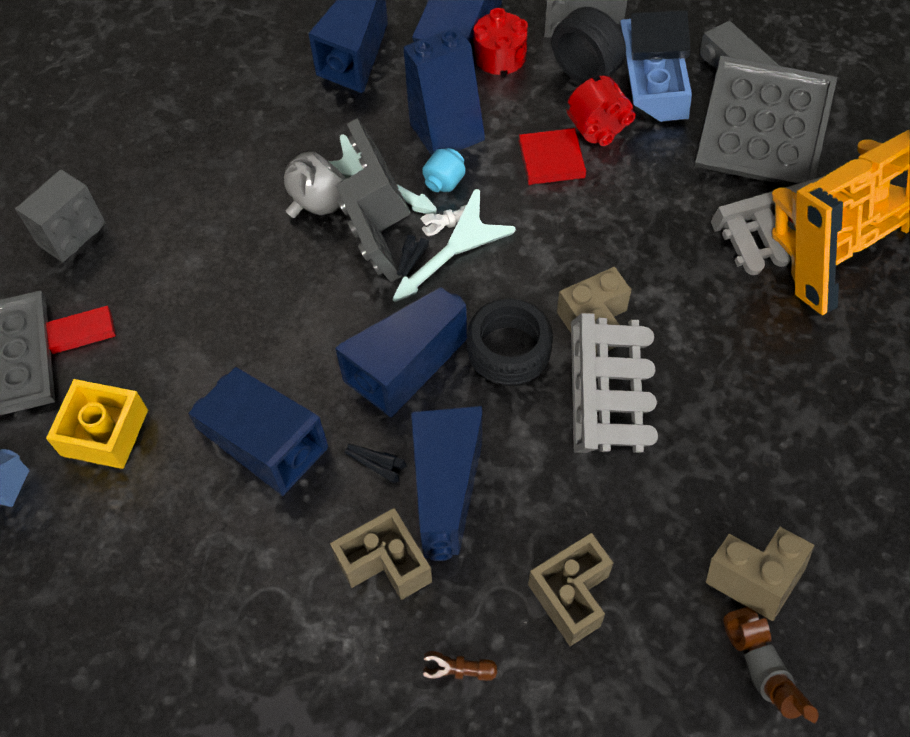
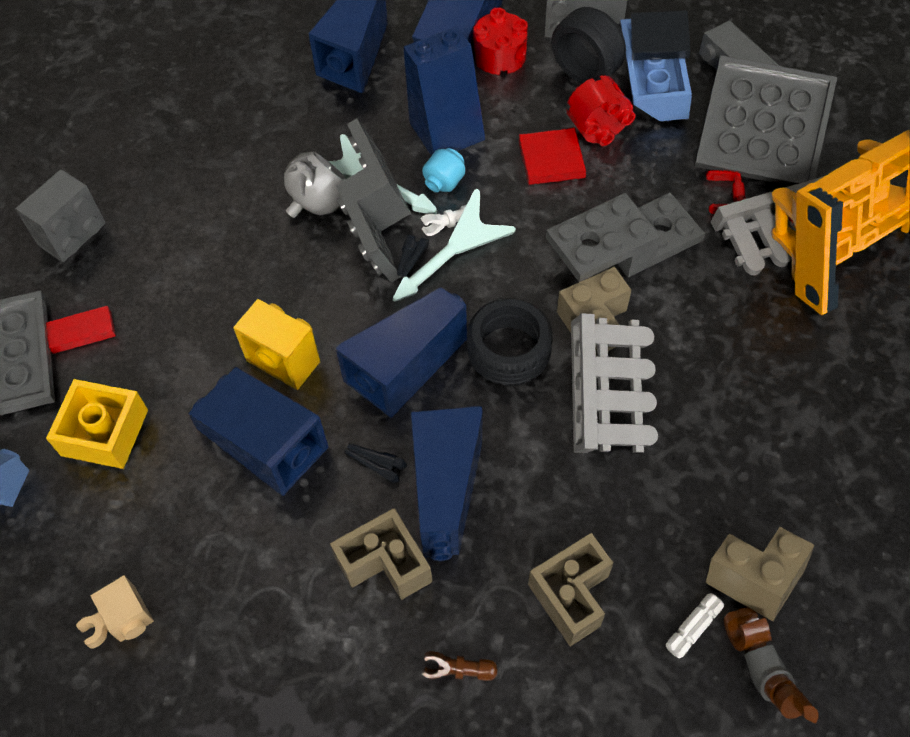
none -> tan brick [76,575,154,648]
none -> yellow brick [233,299,320,390]
none -> dark grey bracket [546,192,705,282]
none -> white axle [666,593,724,658]
none -> red piece [706,170,746,214]

